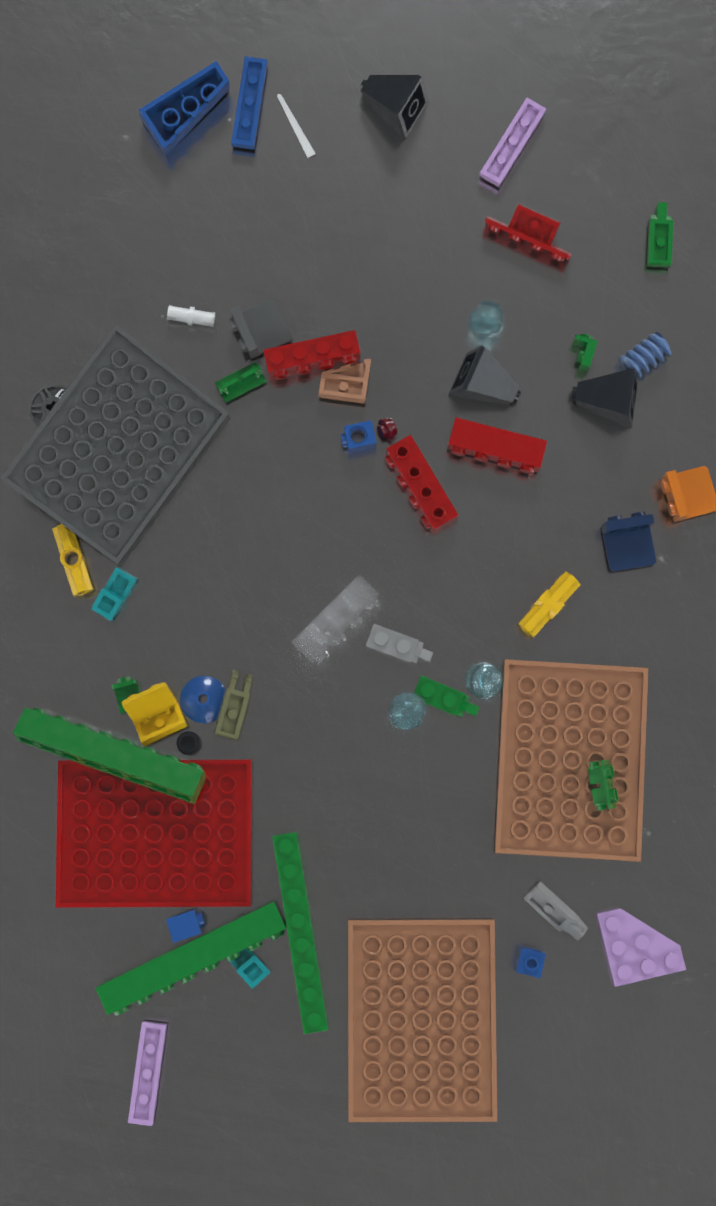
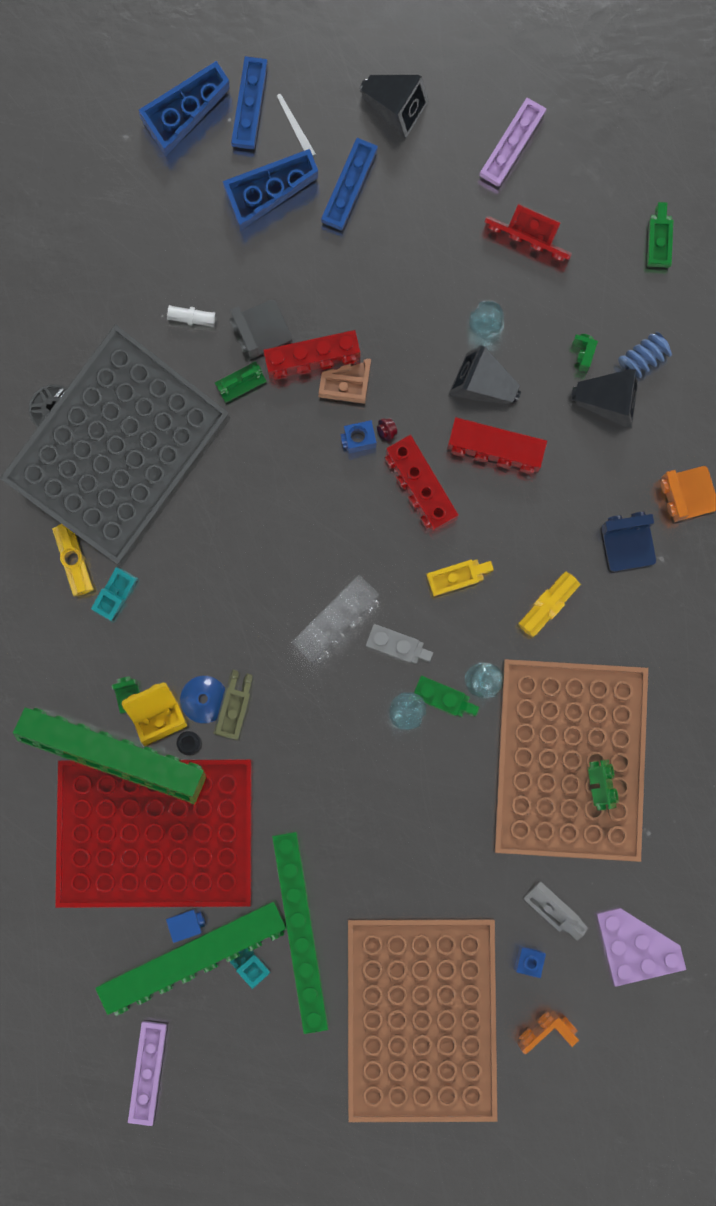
none -> blue wedge [223,149,318,231]
none -> blue plate [321,138,378,231]
none -> yellow hinge [426,559,494,597]
none -> orange bracket [518,1010,579,1054]

